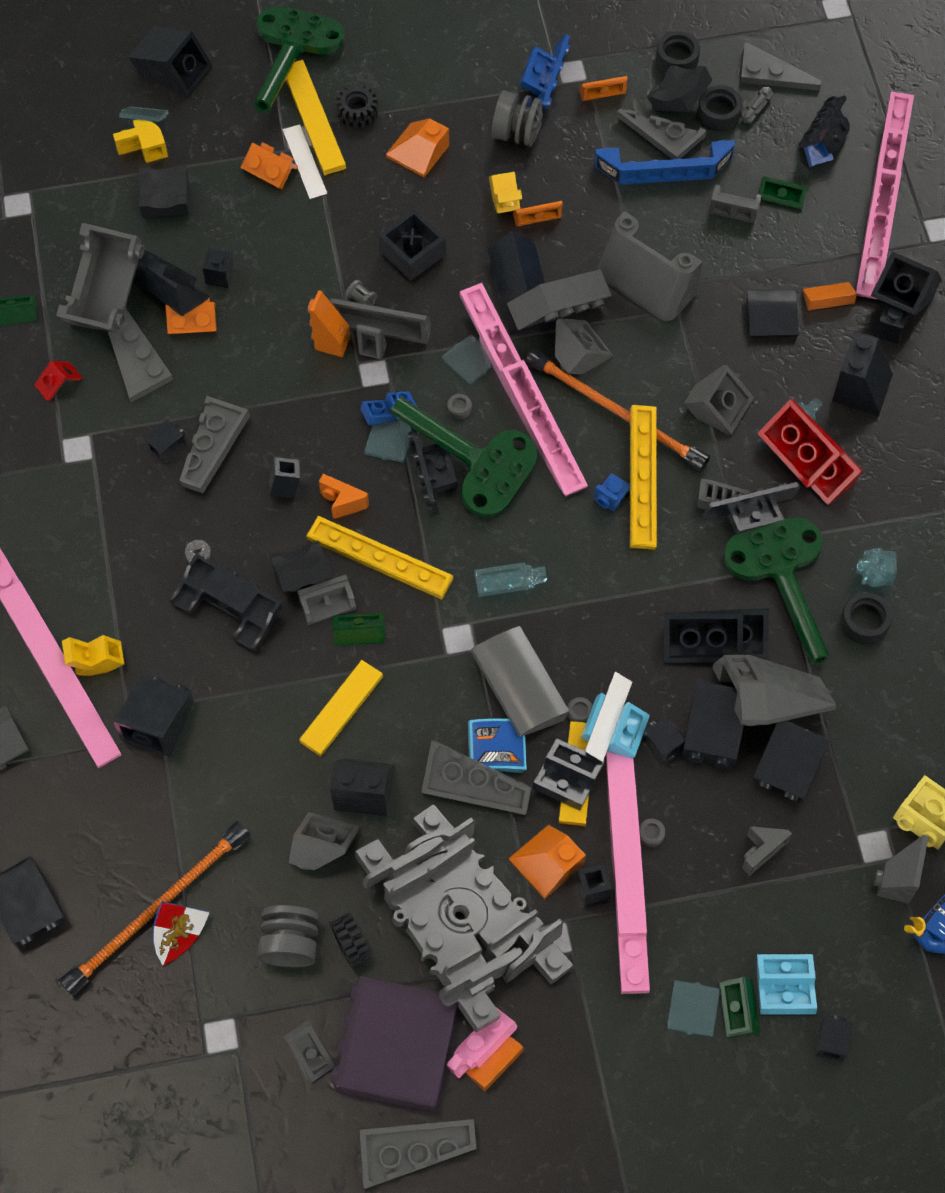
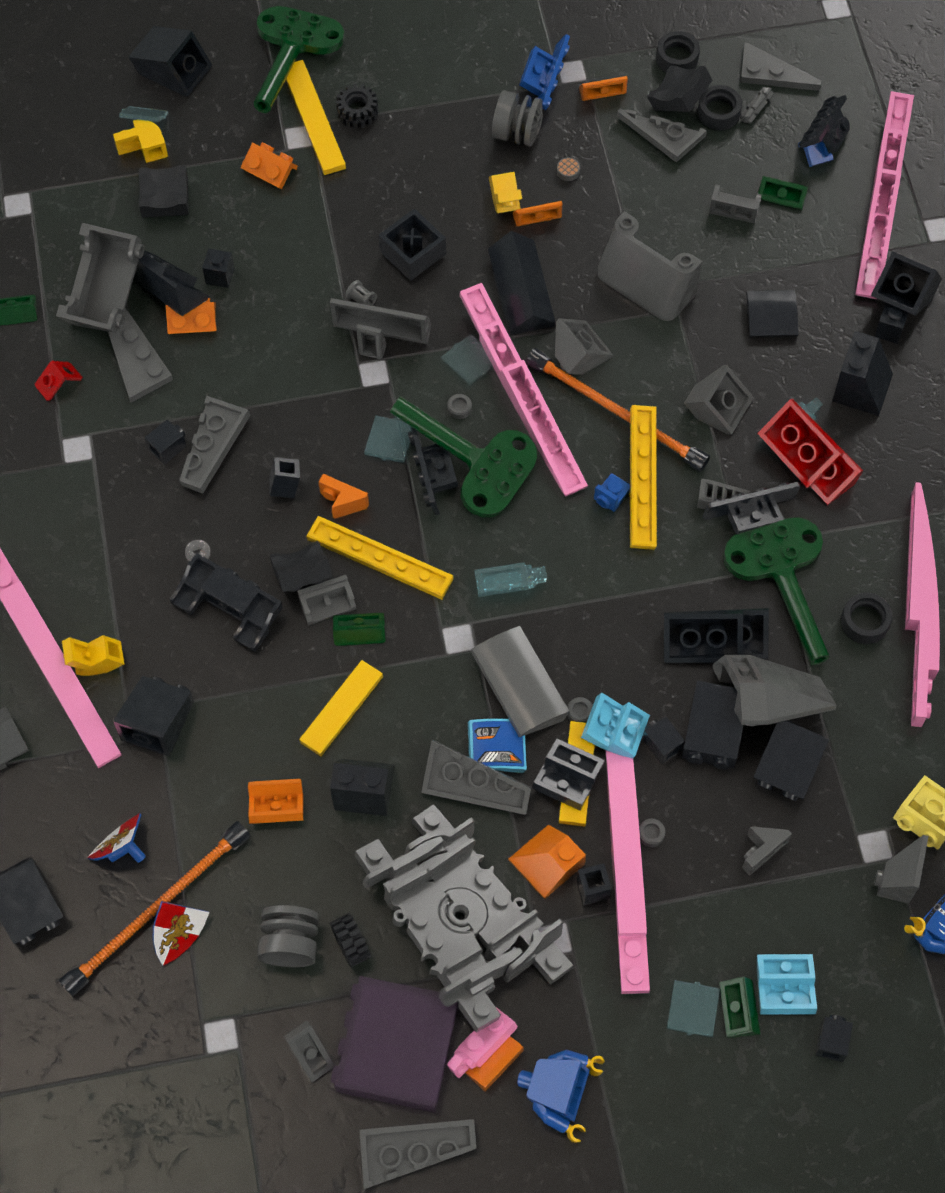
white sticker [282,124,327,199] -> none
dark grey slope [288,812,359,870] -> none
orange slope [308,290,350,357] -> none
blue slope [360,392,417,425] -> none
orange slope [386,118,449,177] -> none
dark grey wedge [507,269,612,330] -> none
white sticker [585,672,632,762] -> none
blue slope [595,140,735,185] -> none
orange slope [802,282,857,311] -> none
clear light blue brick [857,548,897,587] -> none
none -> shield [87,813,146,863]
none -> orange bracket [248,779,304,824]
none -> torso [517,1050,605,1143]
none -> dark grey tile [557,157,580,181]
none -> bright pink slope [905,482,940,727]

